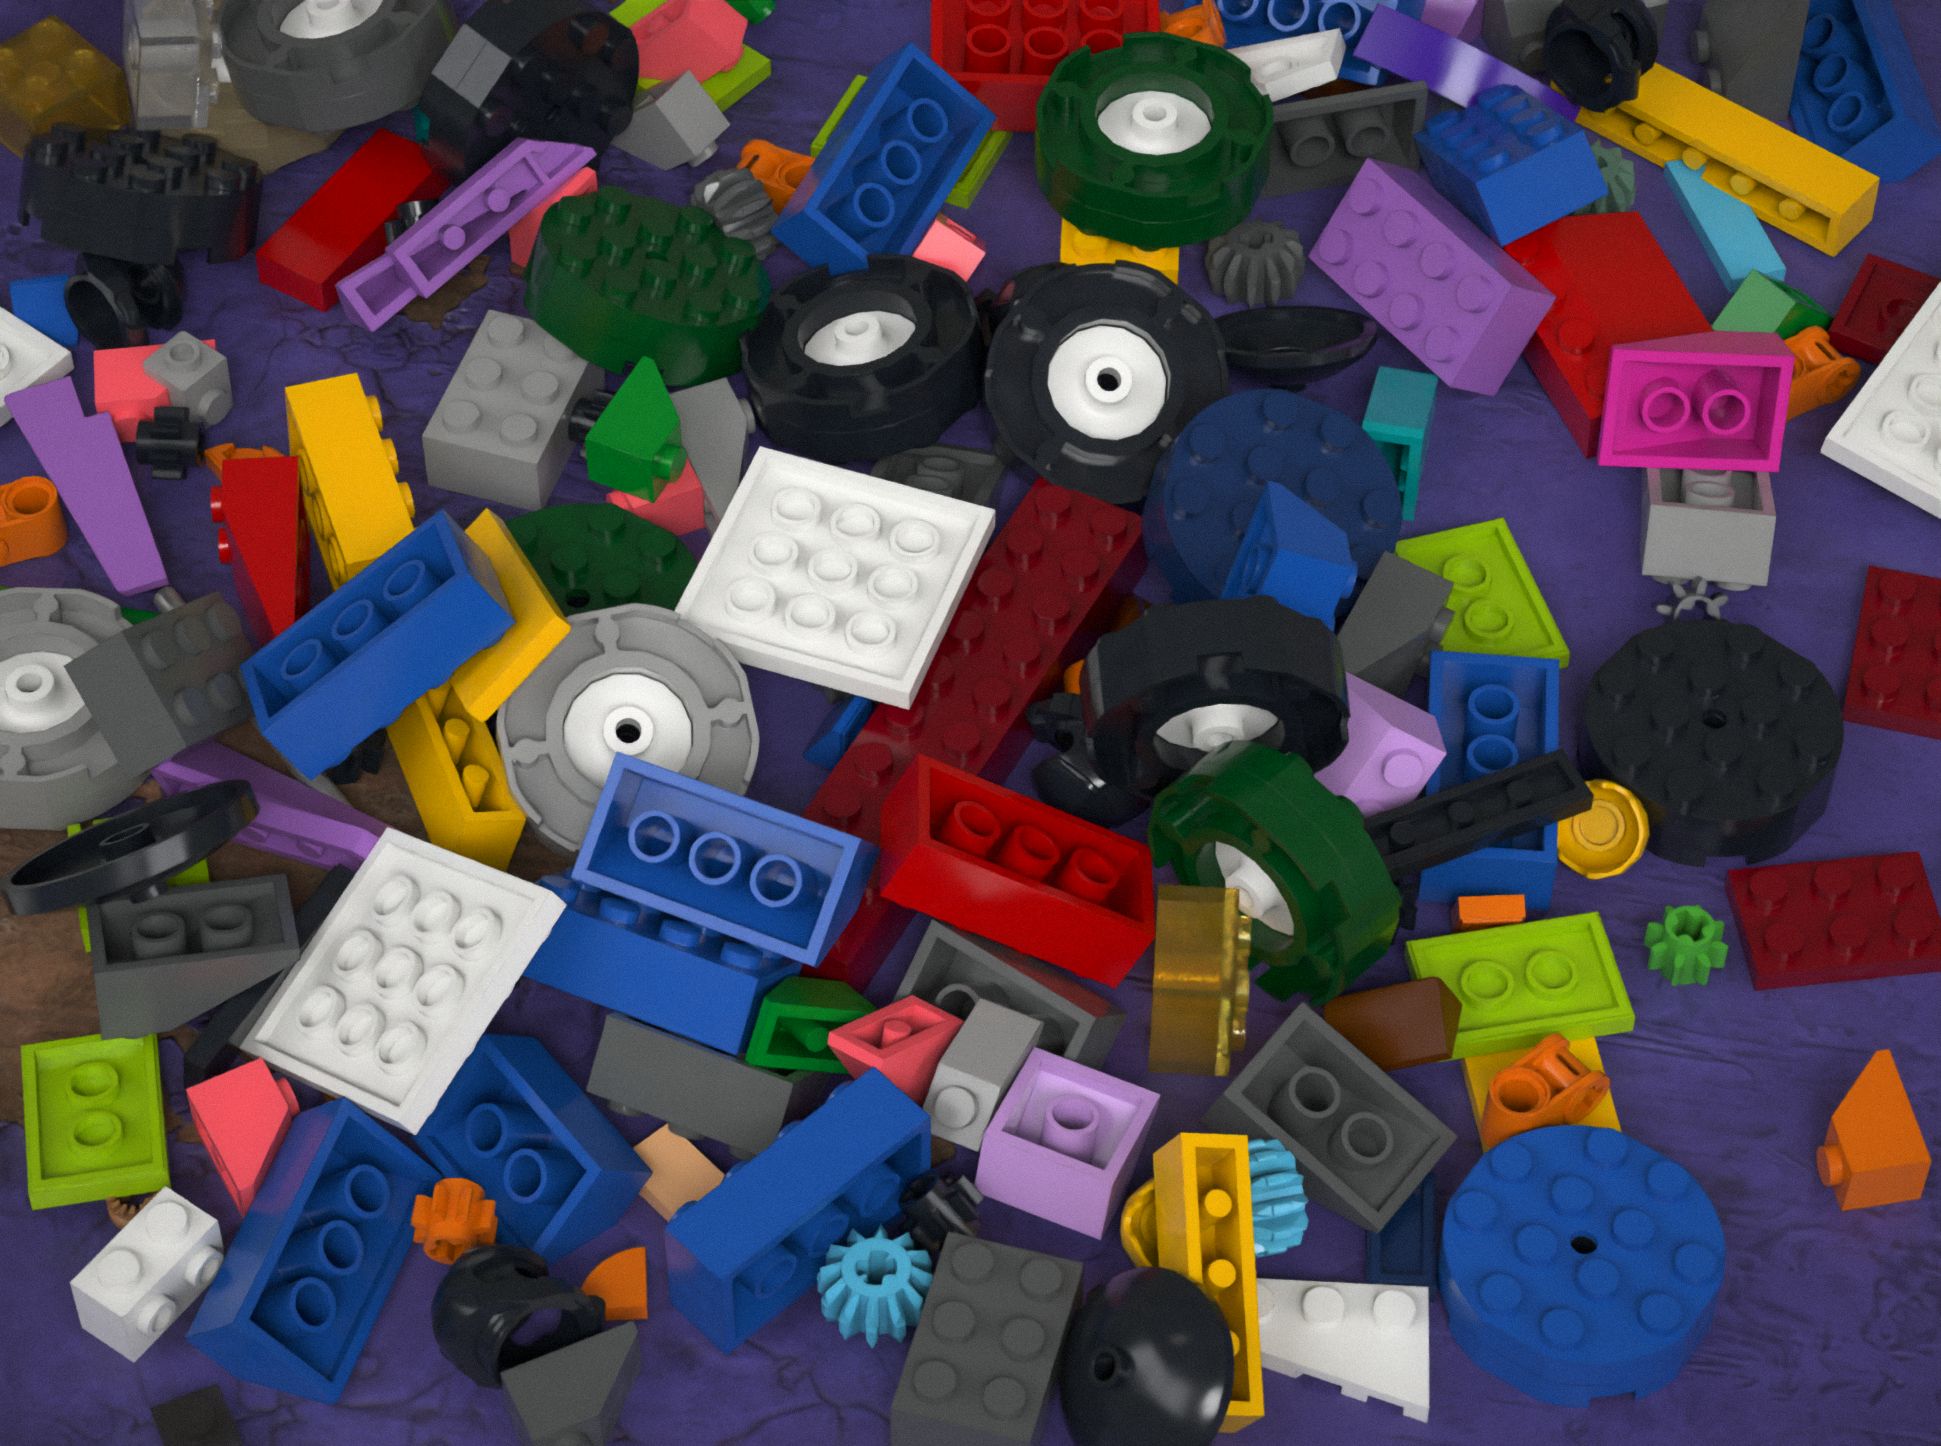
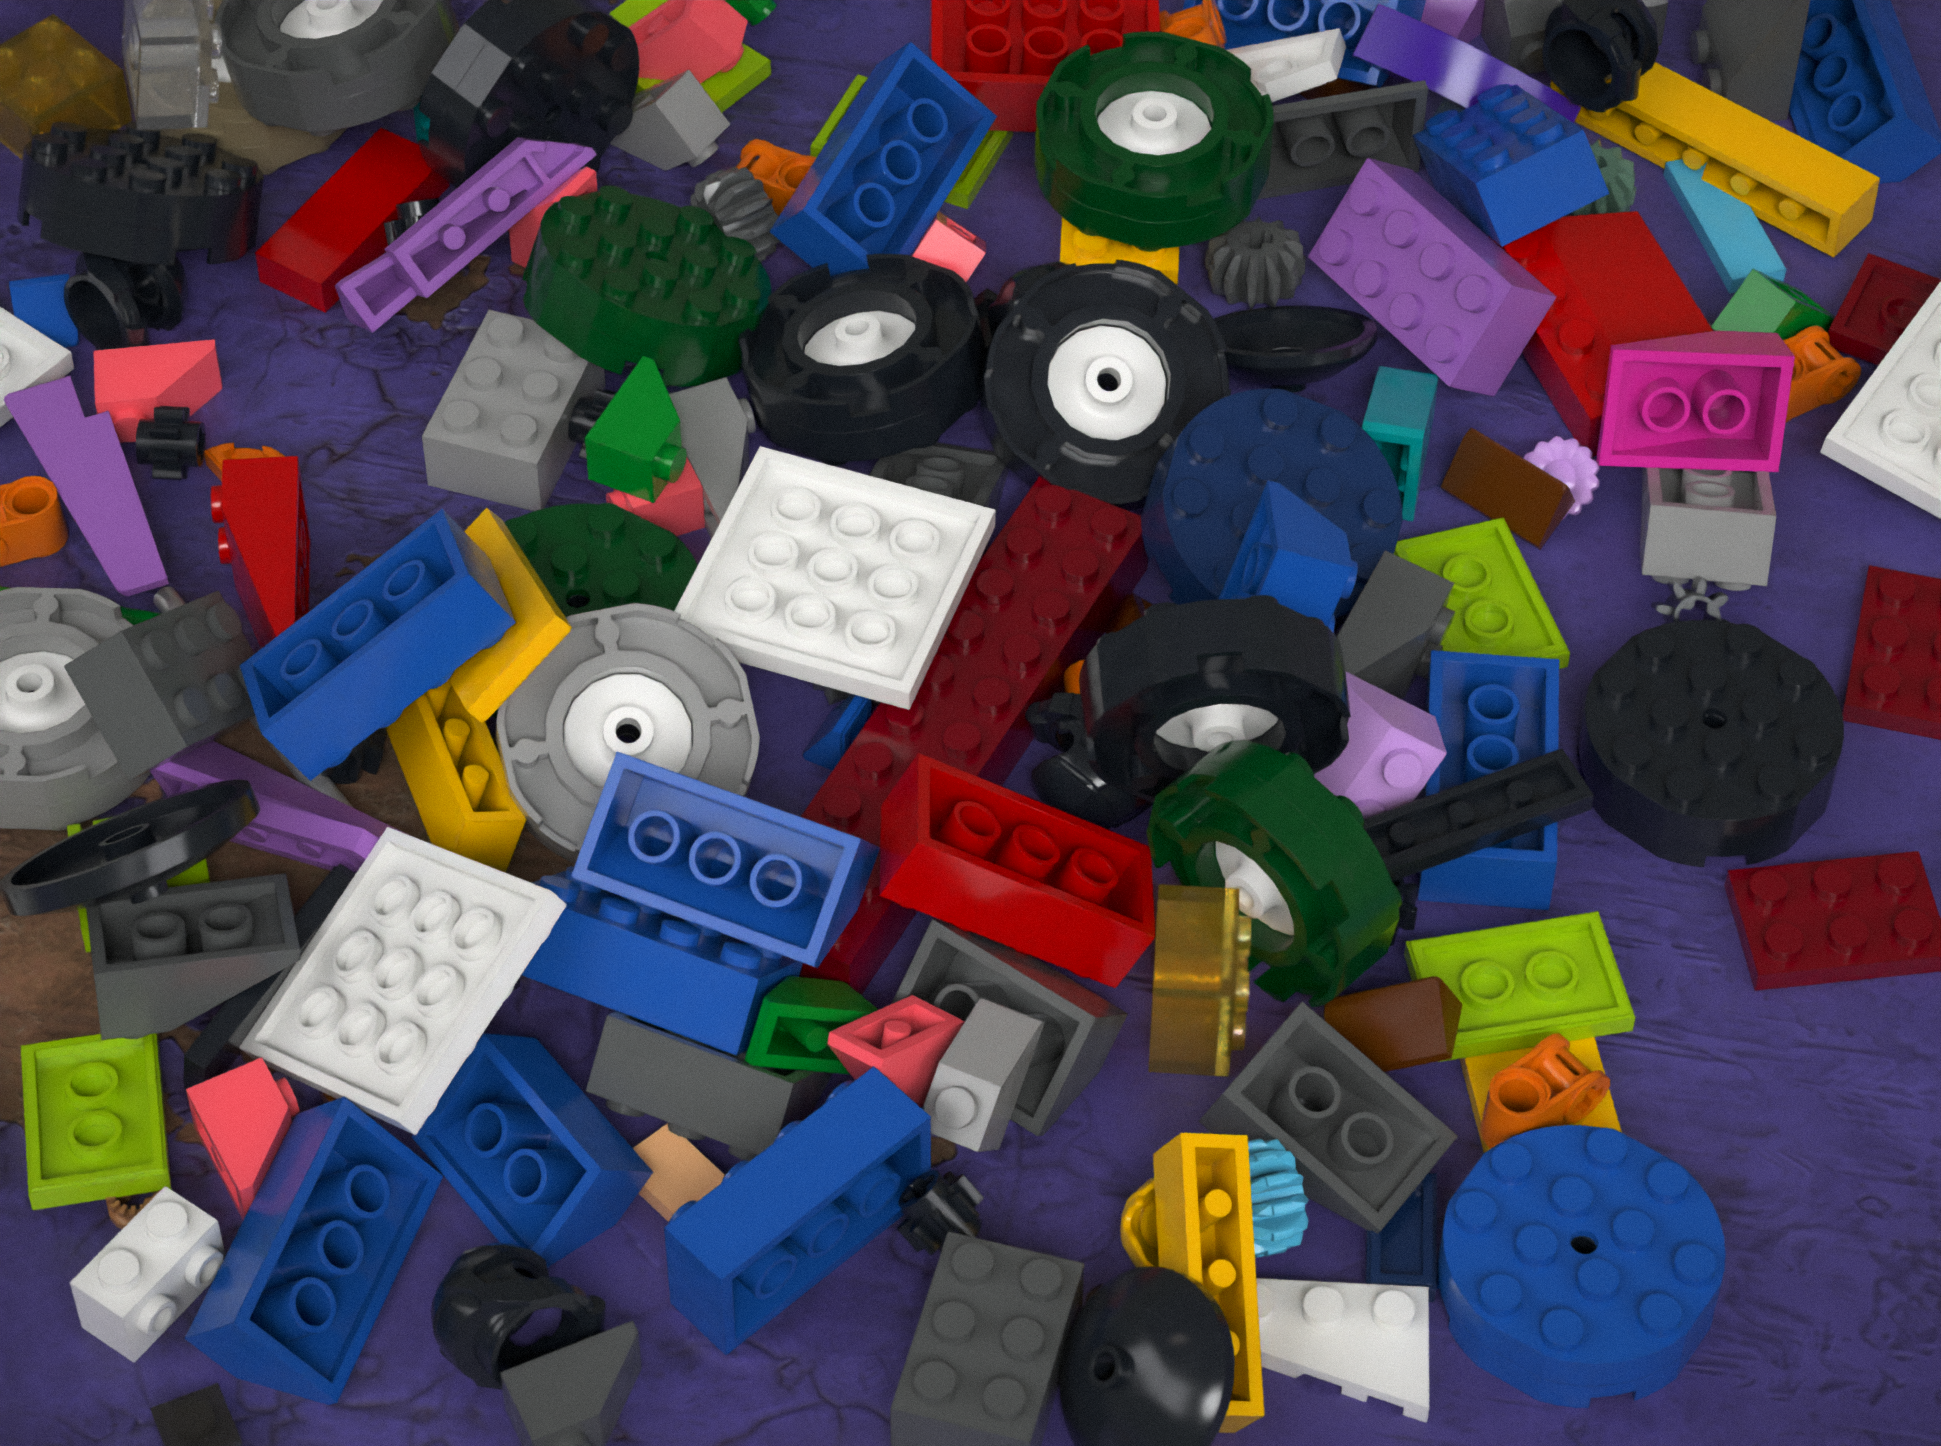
light grey bracket [143,331,234,430] -> none
yellow brick [285,373,418,593] -> none
orange gear [410,1178,498,1265] -> none
orange tile [581,1246,648,1321] -> none
medium azure gear [817,1224,933,1349] -> none
lavender slope [974,1047,1161,1240] -> none
orange tile [1450,895,1526,934] -> none
yellow hair [1557,779,1650,880] -> none
bright green gear [1644,904,1729,986] -> none
orange slope [1816,1049,1932,1211] -> none
none -> reddish brown slope [1440,427,1575,550]
none -> lavender piece [1524,436,1600,520]

